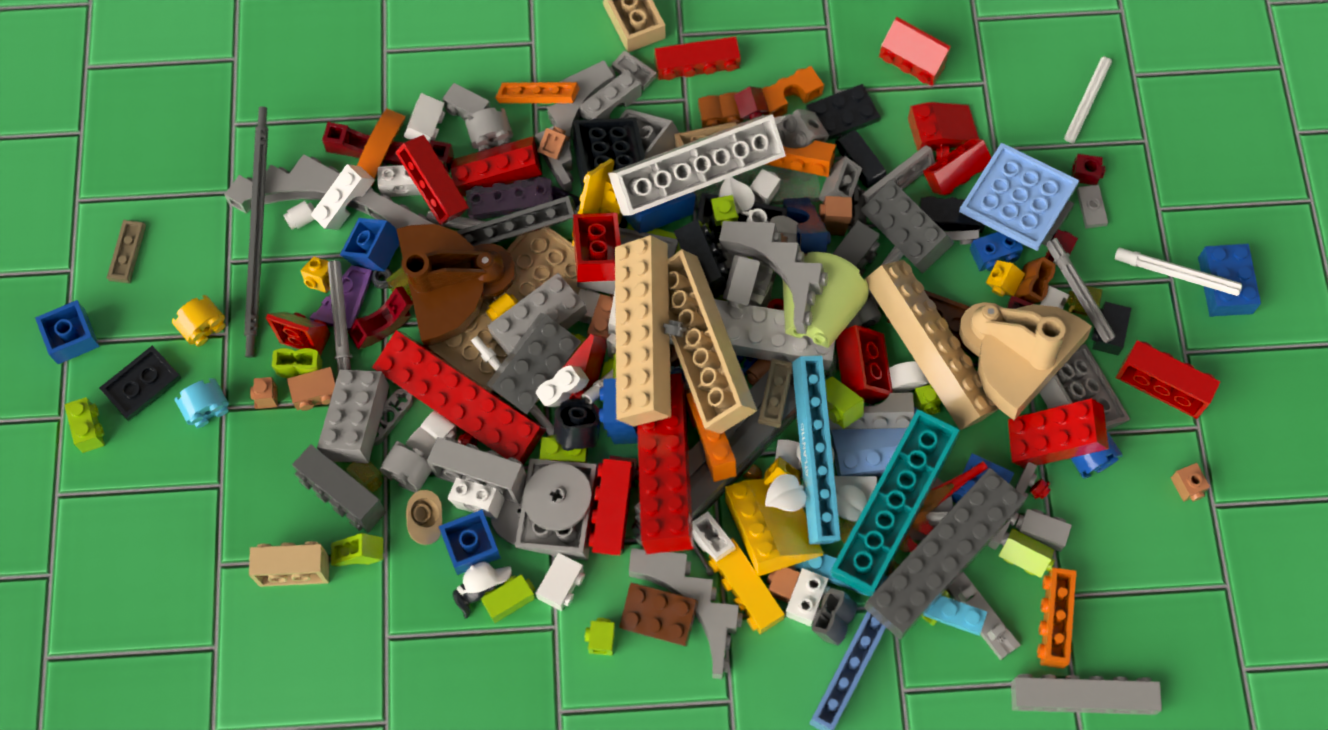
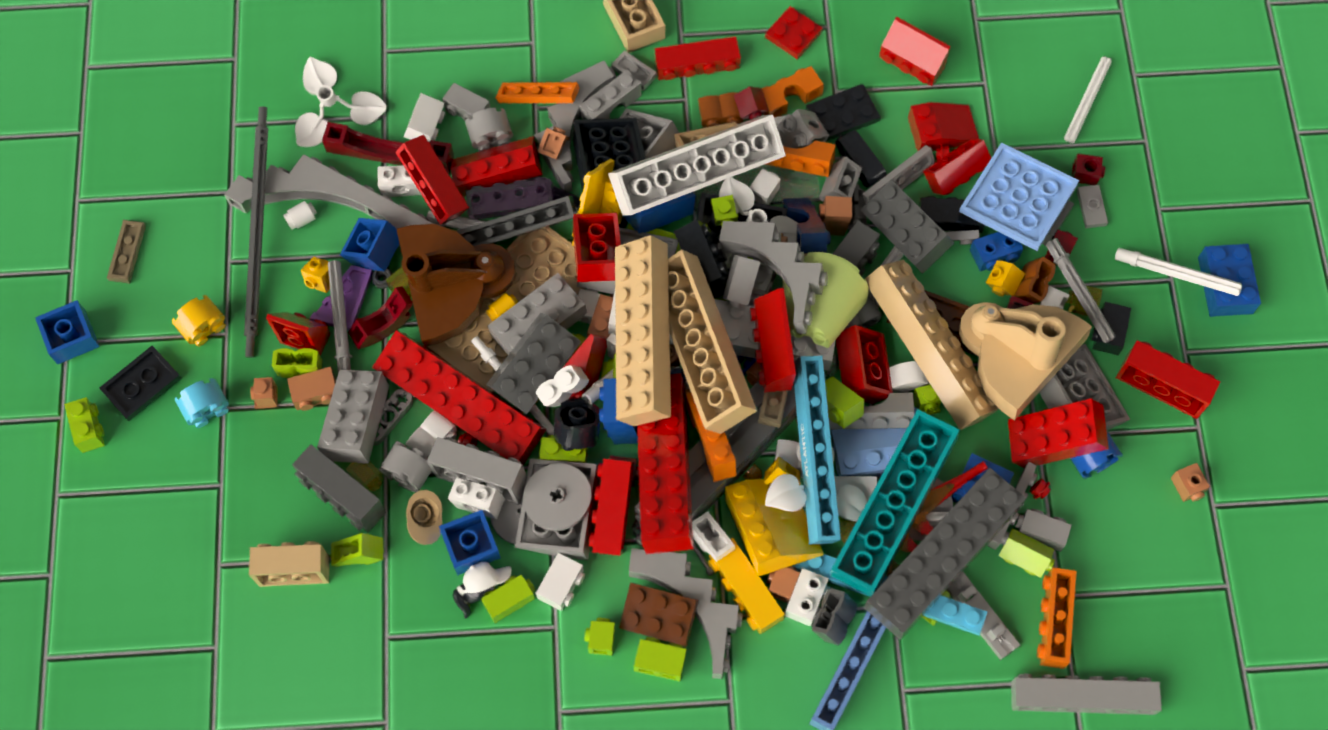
white arch [311,164,375,230] -> none
orange slope [357,108,406,186] -> none
dark grey plate [663,320,687,337] -> none
none -> white plant [295,57,387,147]
none -> lime brick [634,637,686,681]
none -> red slope [749,288,796,393]
none -> red plate [765,6,823,60]

